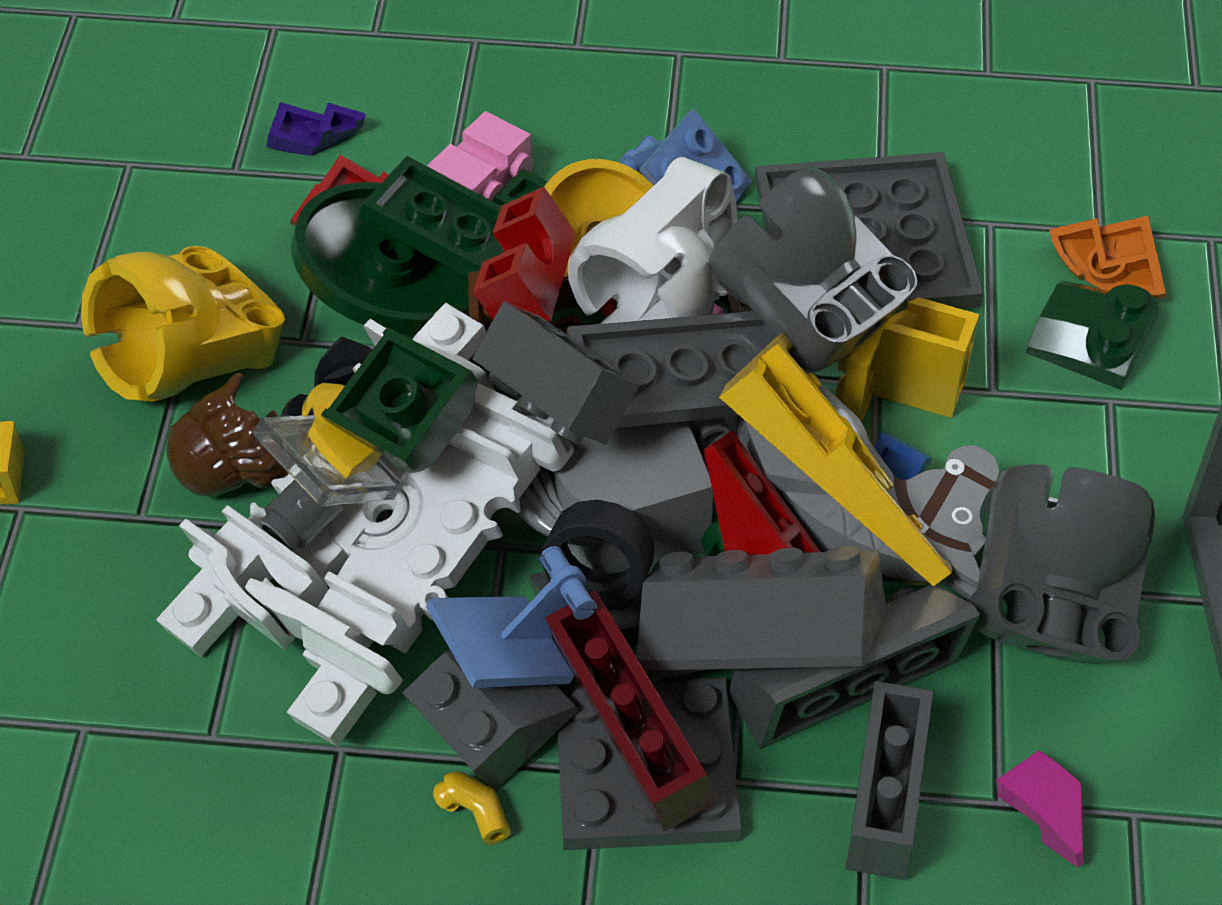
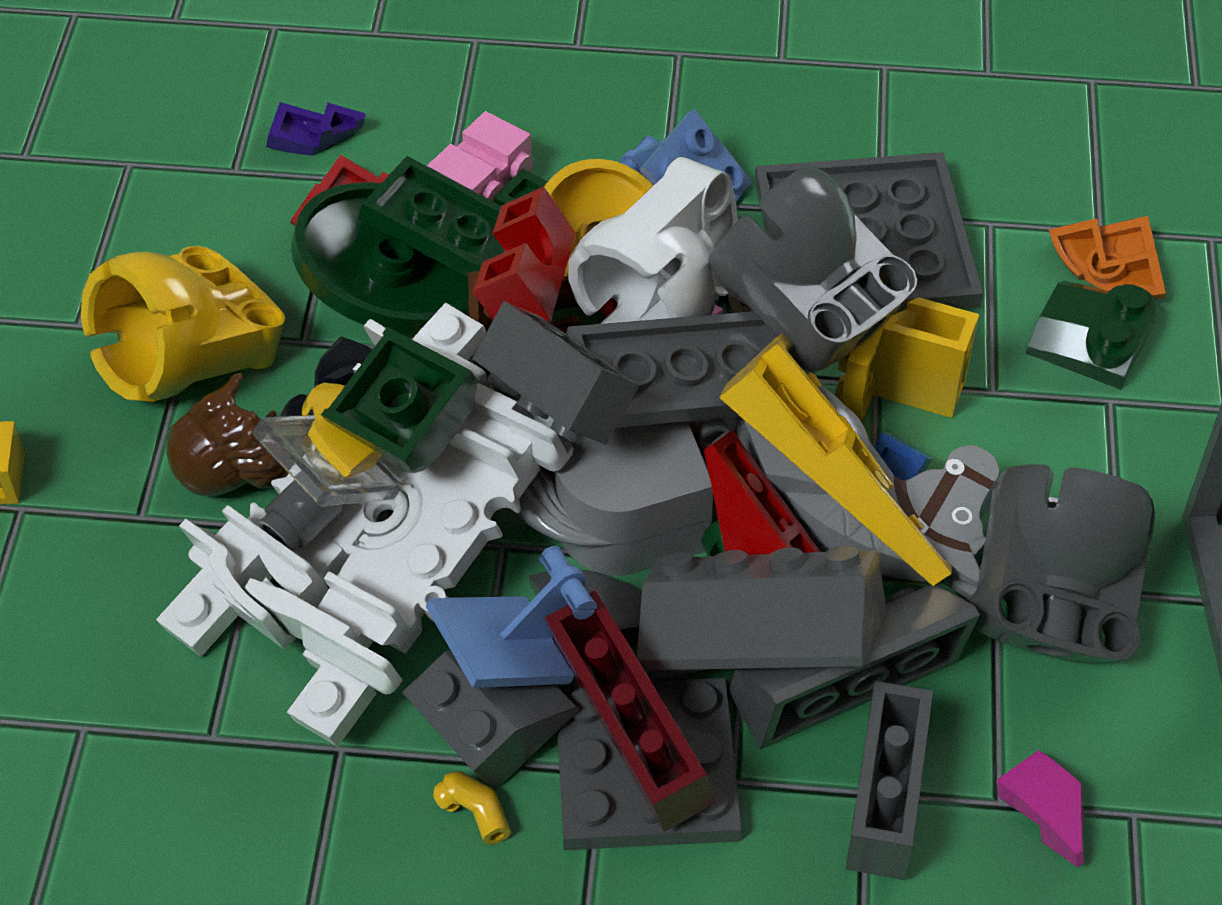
black tyre [542,499,655,609] -> none

